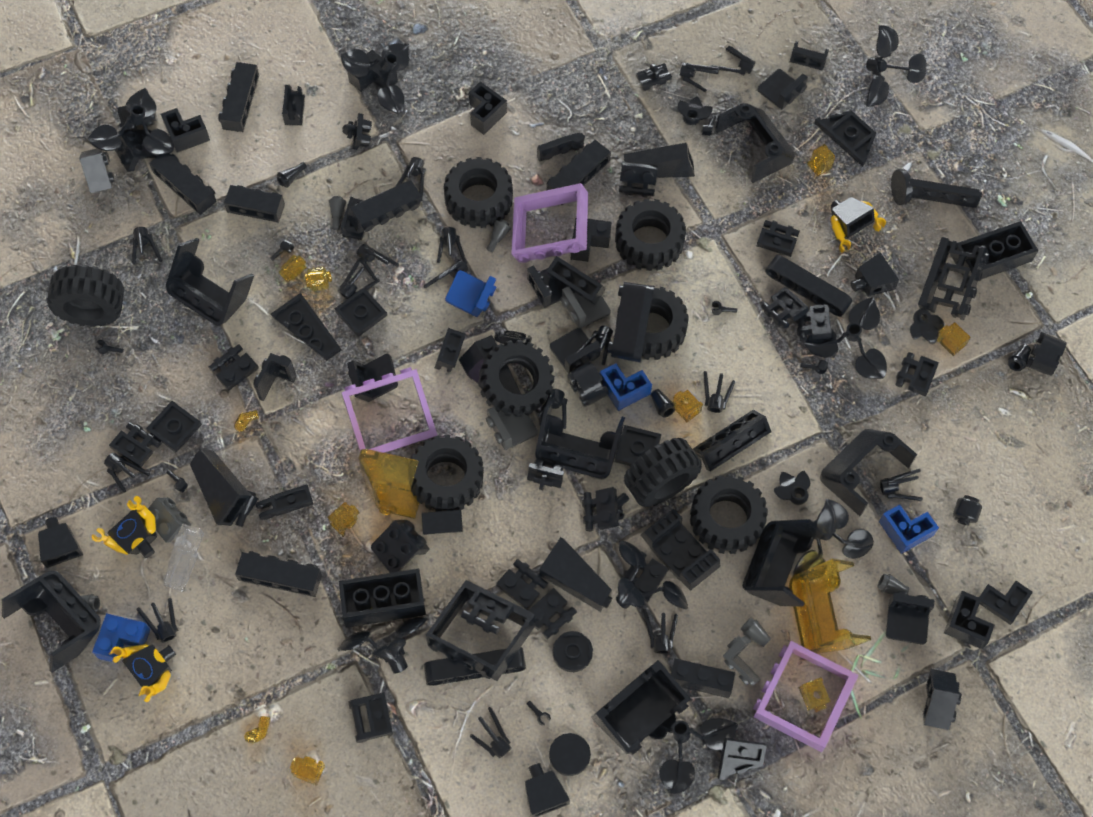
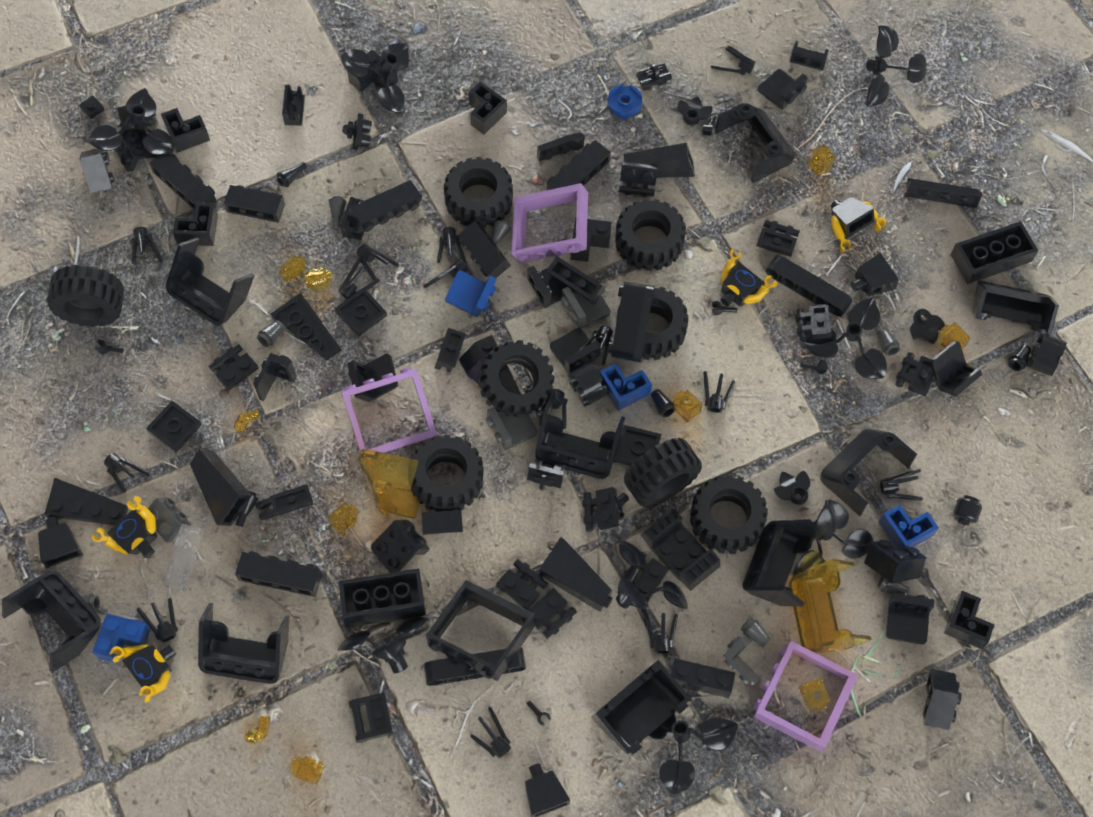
black plate [109,422,162,468] -> none
black hand [166,470,188,493] -> none
black brick [218,62,259,132] -> none
black hand [270,240,294,261] -> none
black plant [396,157,426,201] -> none
black plate [461,588,514,635] -> none
black tile [494,330,532,345] -> none
black tile [549,733,591,776] -> none
black tile [552,631,593,672] -> none
black plant [680,62,720,92] -> none
black fence [693,410,772,472] -> none
wing [717,738,767,780] -> none
black plate [761,287,809,329] -> none
black wing [814,111,876,167] -> none
black tile [891,169,913,205] -> none
black fence [918,237,989,320] -> none
black plate [979,581,1033,625] -> none
none -> black wing [45,478,128,525]
none -> black plate [79,95,105,119]
none -> black brick [173,202,218,246]
none -> black windscreen [198,603,289,684]
none -> dark grey cone [257,320,284,347]
none -> black brick [458,221,511,278]
none -> blue plate [607,85,642,119]
none -> torso [720,248,777,307]
none -> black brick [864,540,927,584]
none -> dark grey cone [878,327,900,356]
none -> black bracket [930,341,982,397]
none -> black windscreen [972,280,1059,334]

